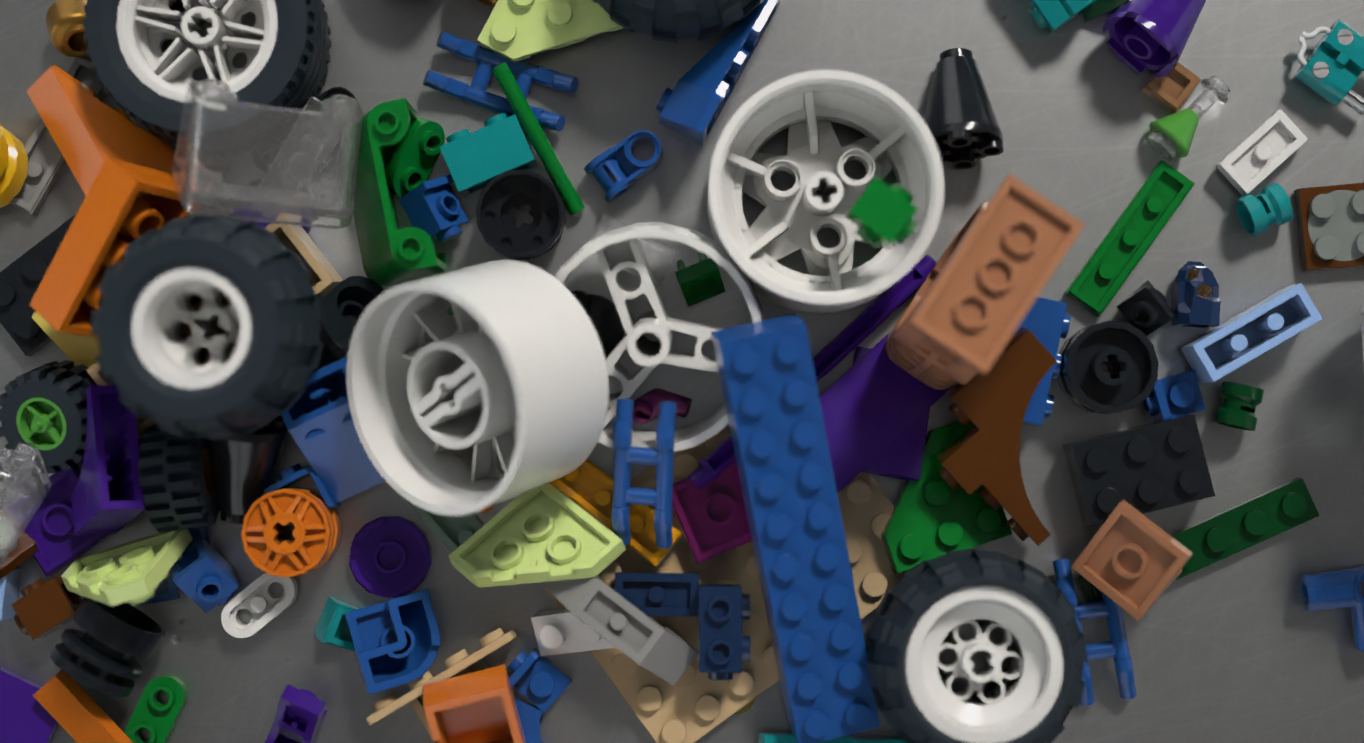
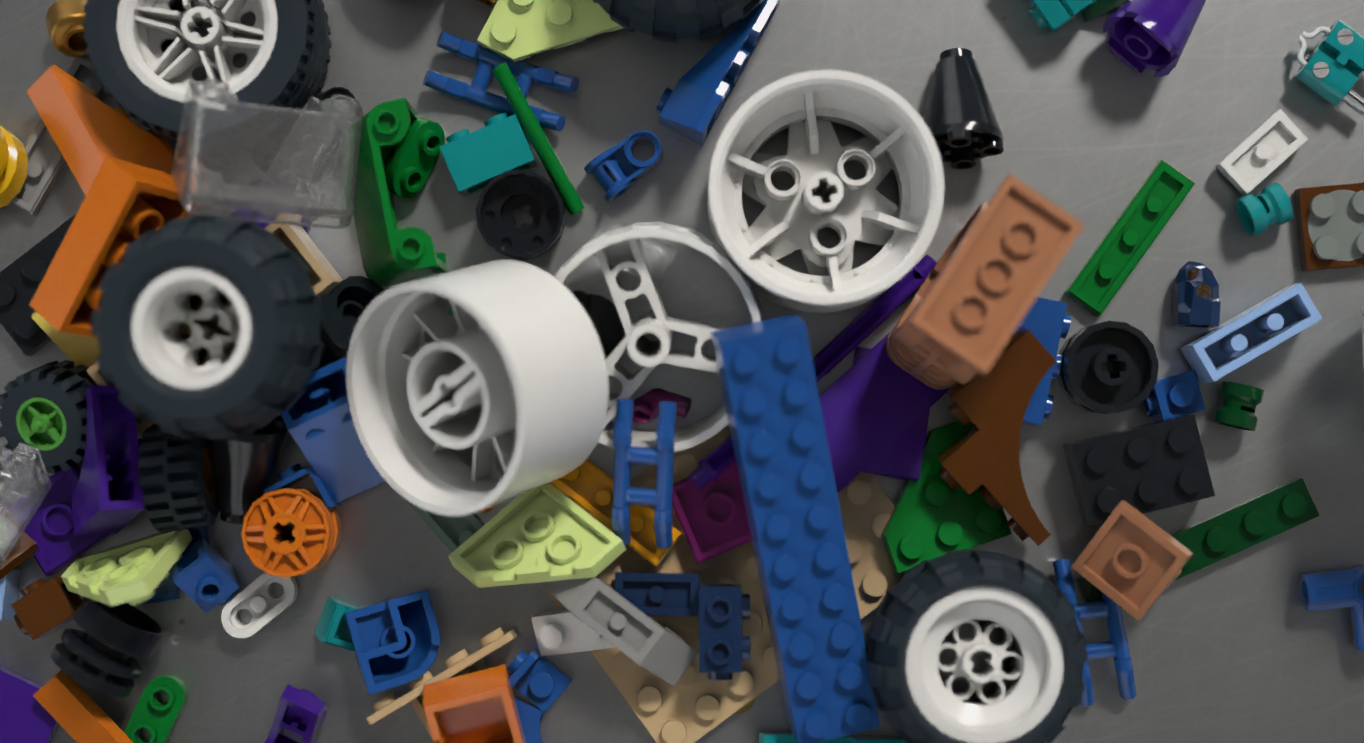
dark purple tile [349,516,432,598] -> none
blue brick [399,174,469,244] -> none
green tile [675,251,726,307] -> none
green brick [845,176,918,249] -> none
black bracket [1116,280,1174,337] -> none
medium nougat tile [1142,62,1202,113] -> none
piece [1147,76,1231,161] -> none

